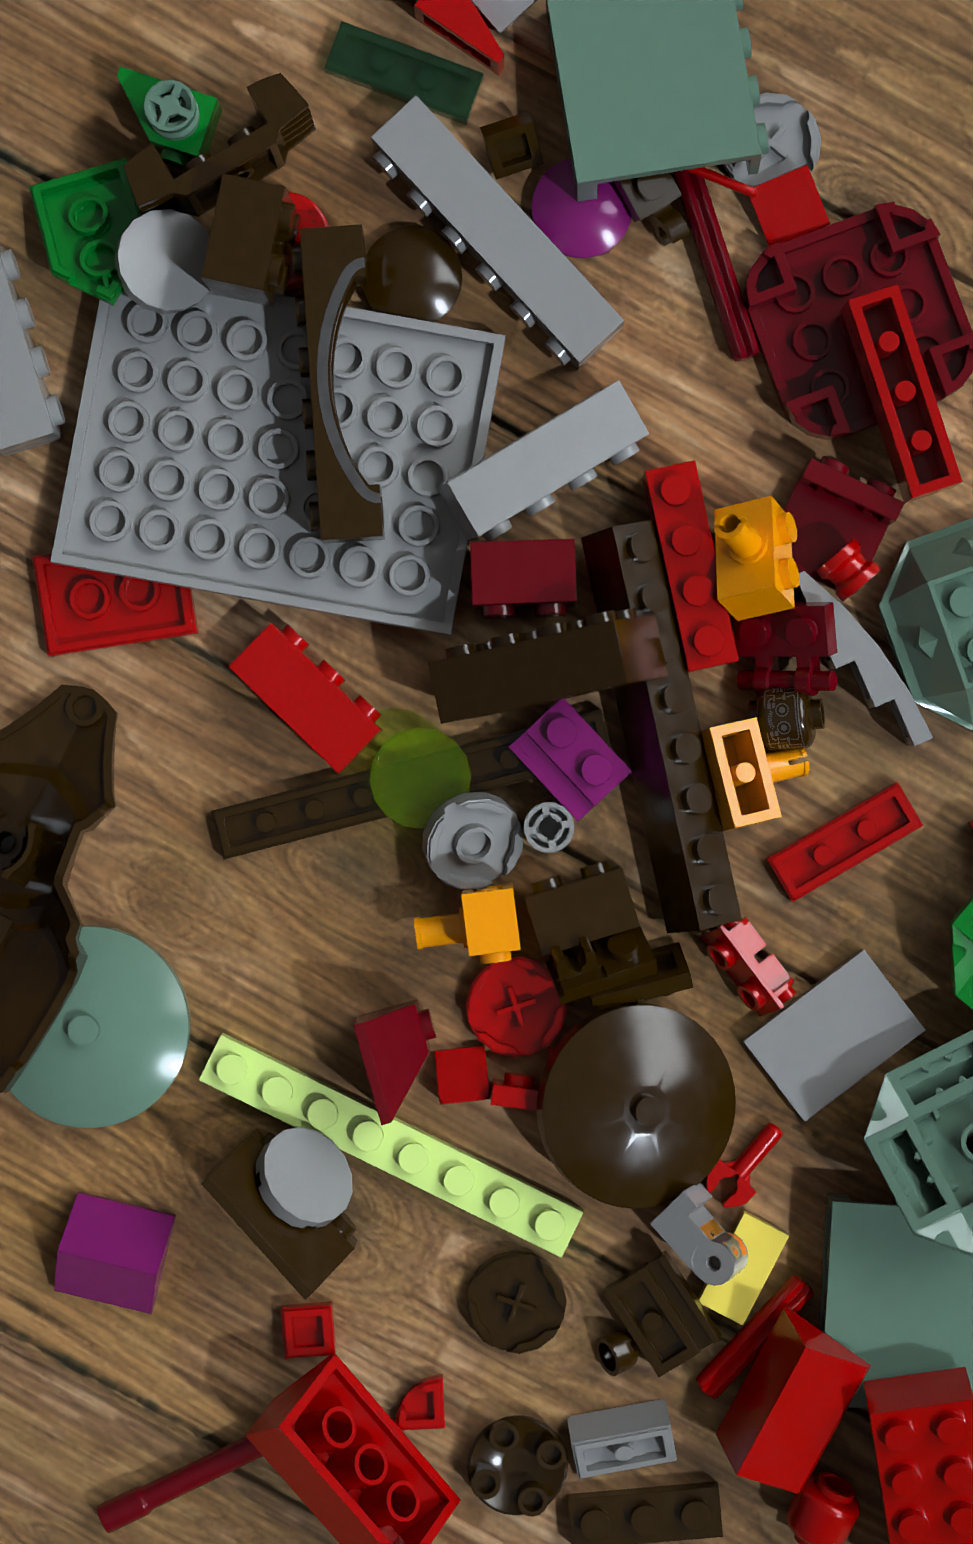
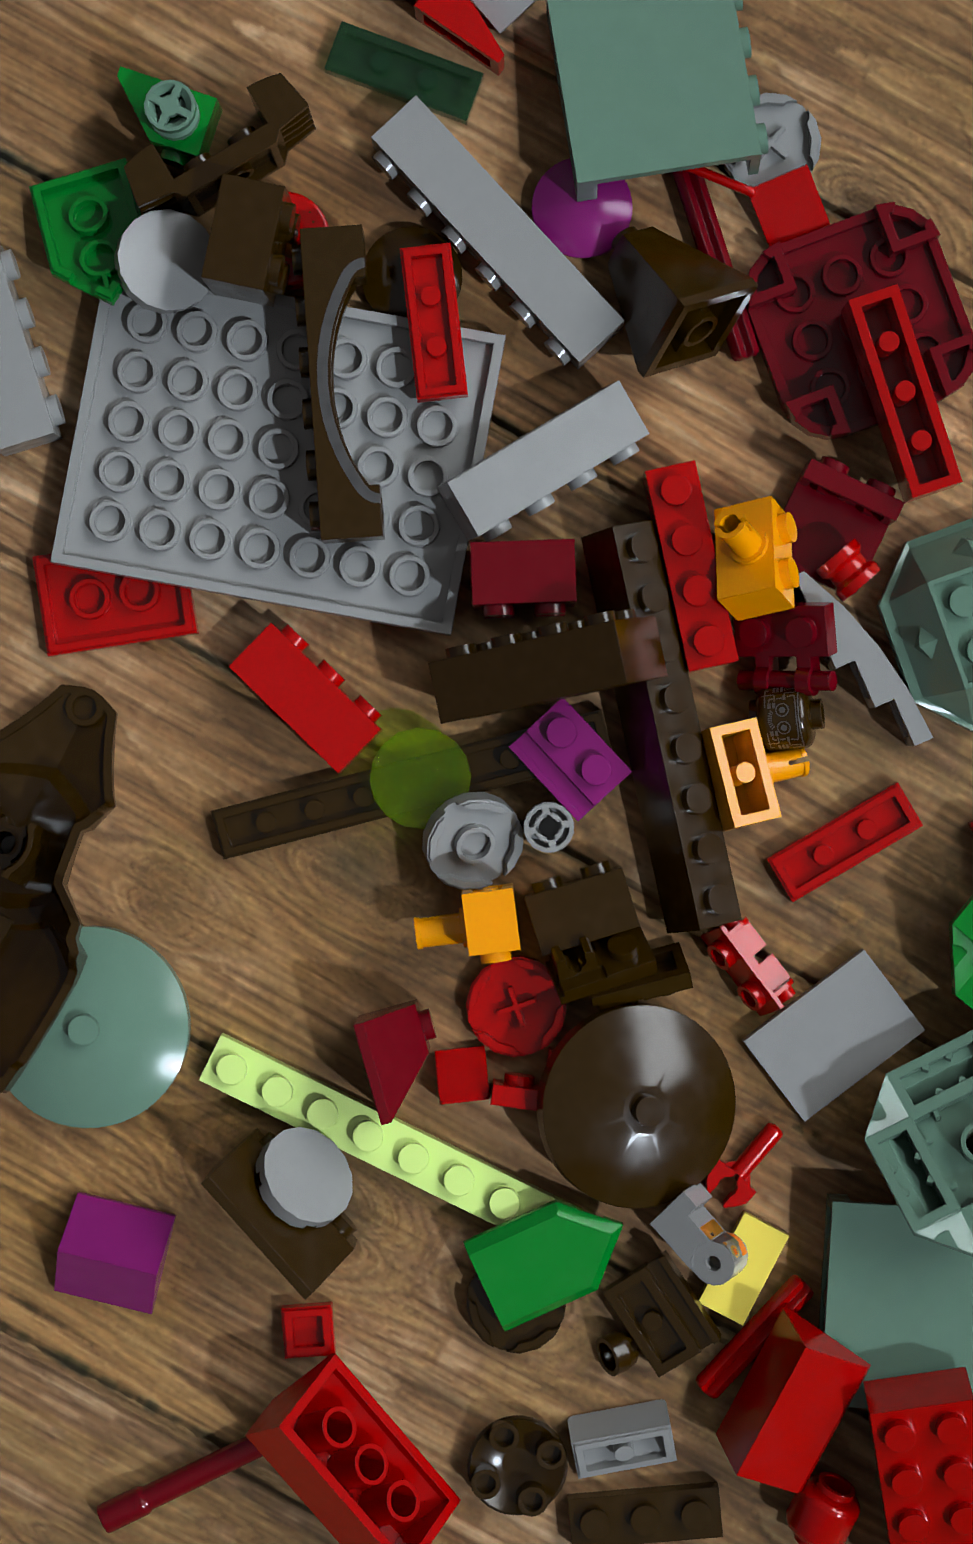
red tile [395,1374,445,1430] -> none
dark brown plate [480,111,544,180] -> none
dark brown plate [612,173,690,246] -> none
none -> red tile [400,242,468,403]
none -> green tile [463,1199,623,1331]
none -> dark brown slope [607,226,758,378]

